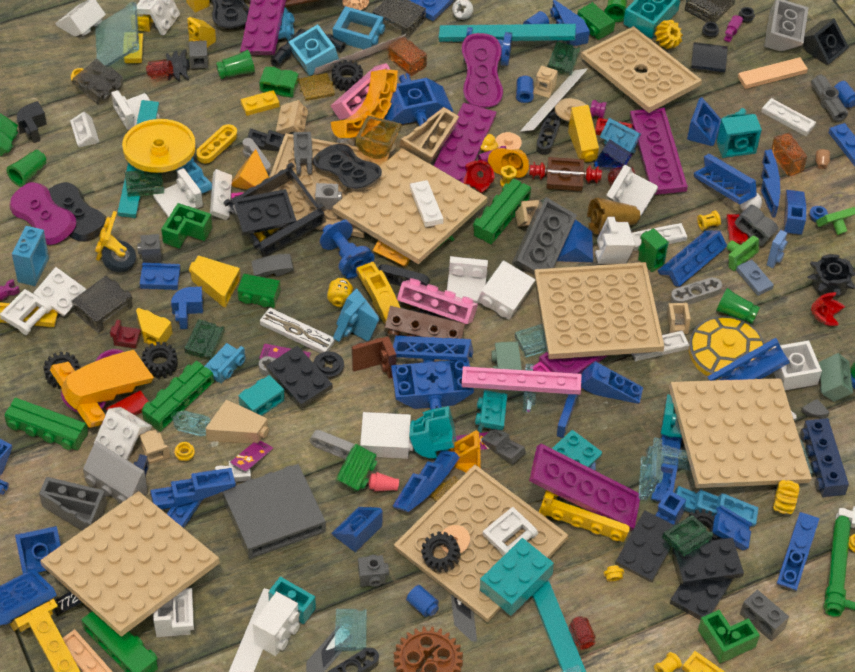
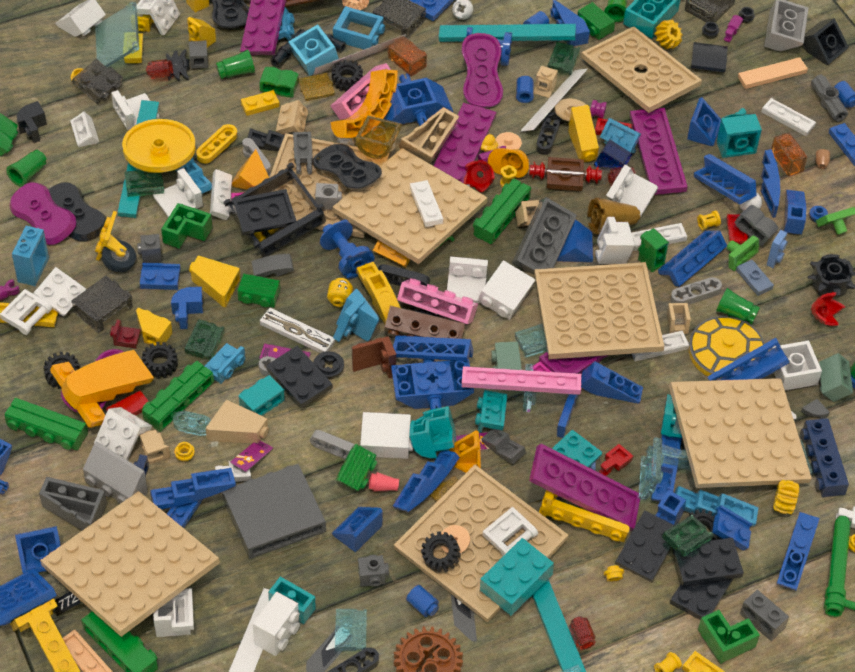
none -> red plate [599,444,633,476]

